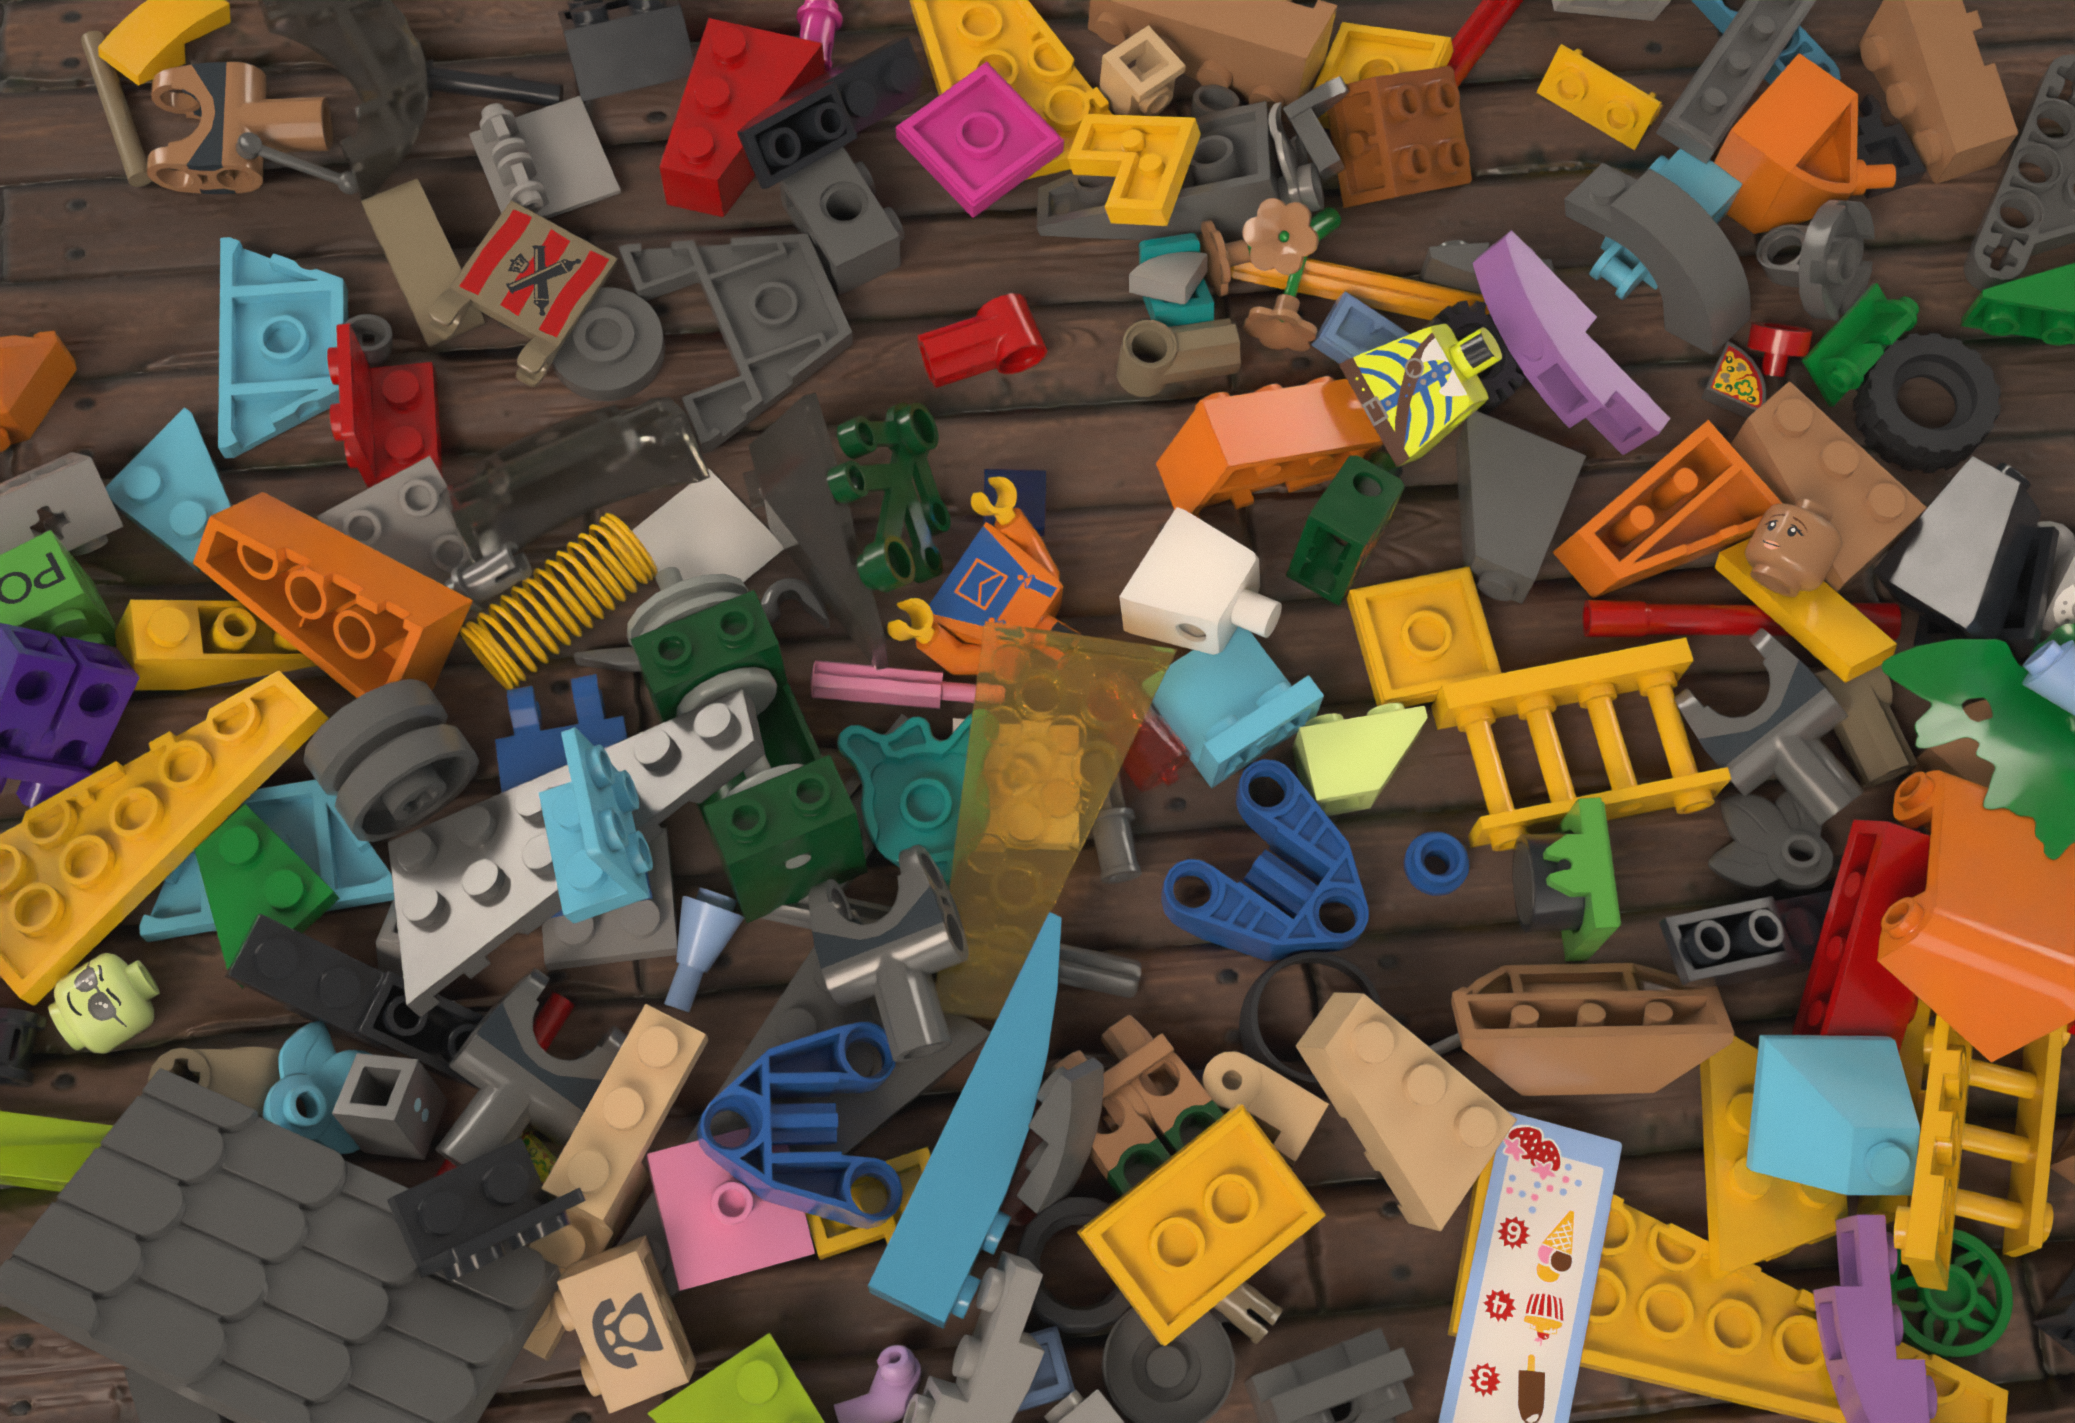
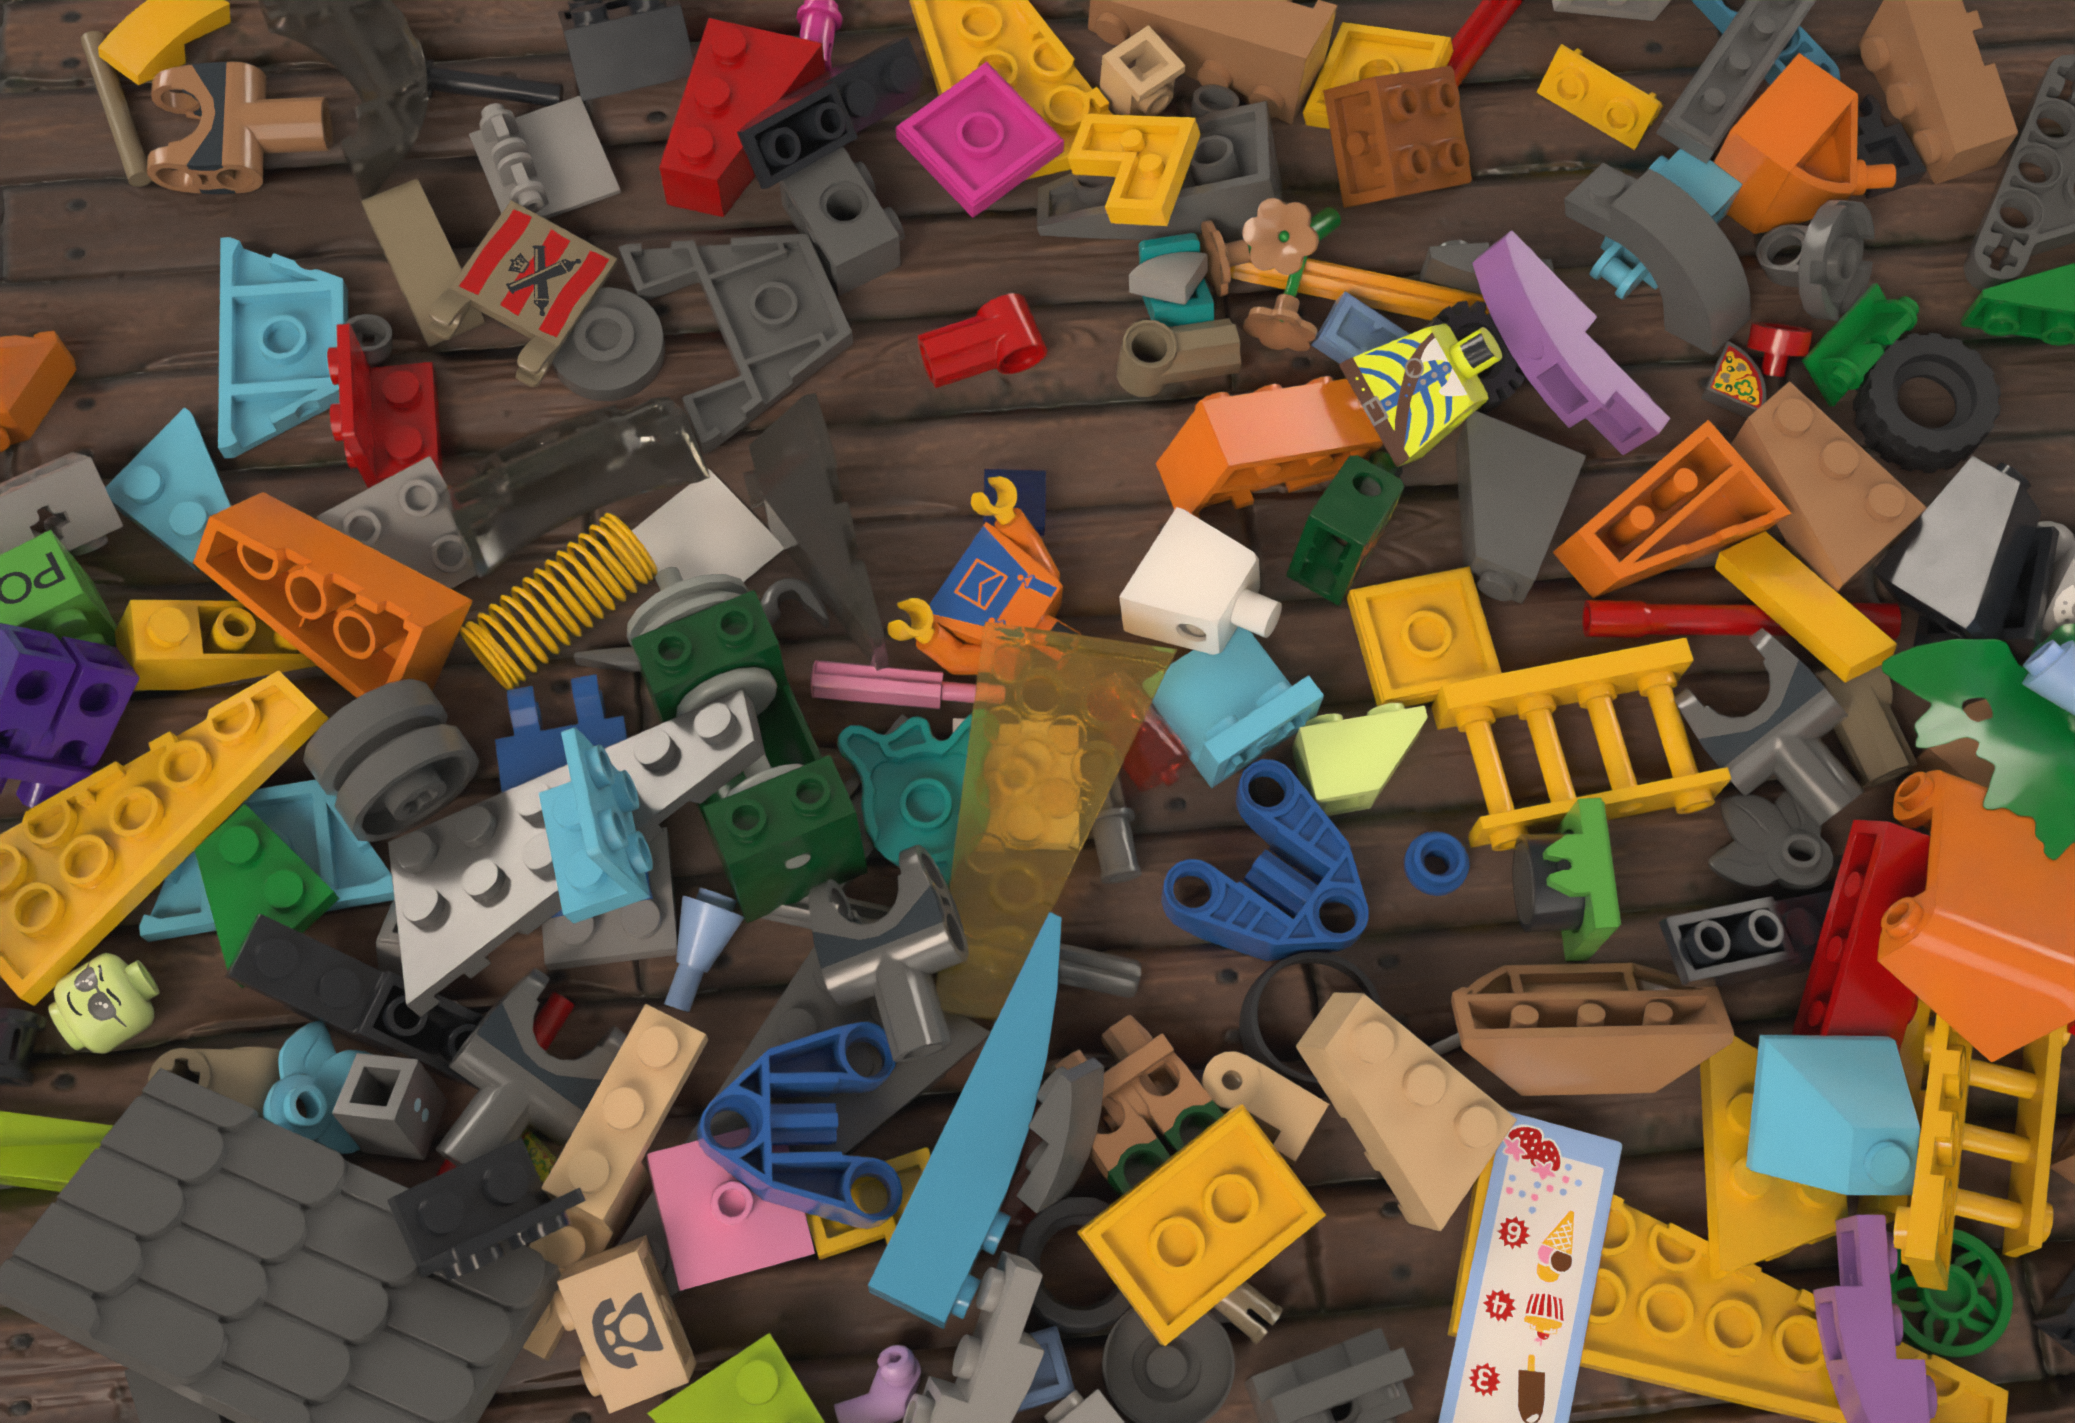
dark grey hinge [236,132,361,195] -> none
dark grey pin [445,541,532,612] -> none
dark green plant [827,402,951,593] -> none
light grey plate [1268,102,1324,215] -> none
dark grey tile [1283,76,1350,182] -> none
medium nougat head [1745,498,1843,597] -> none

